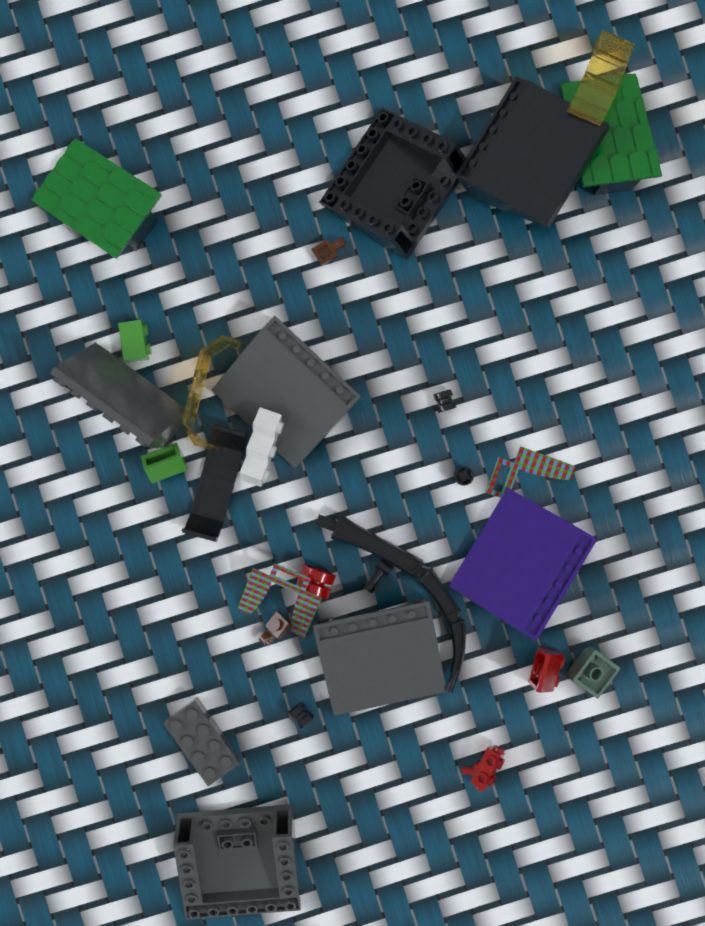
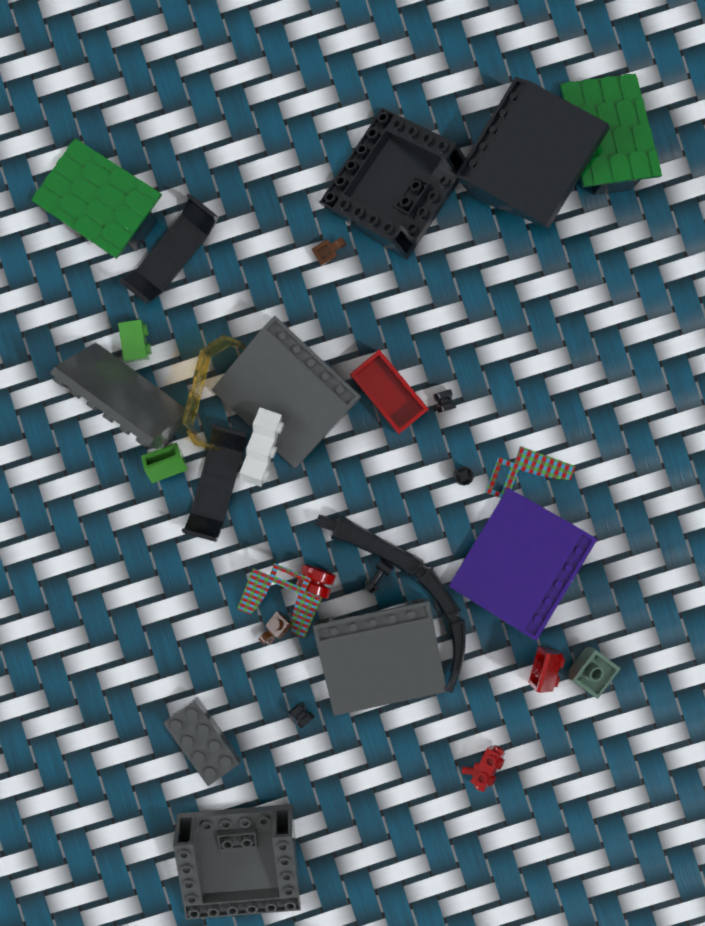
clear yellow windscreen [567,29,634,126] -> none
none -> black windscreen [119,194,218,305]
none -> red piece [350,349,429,435]

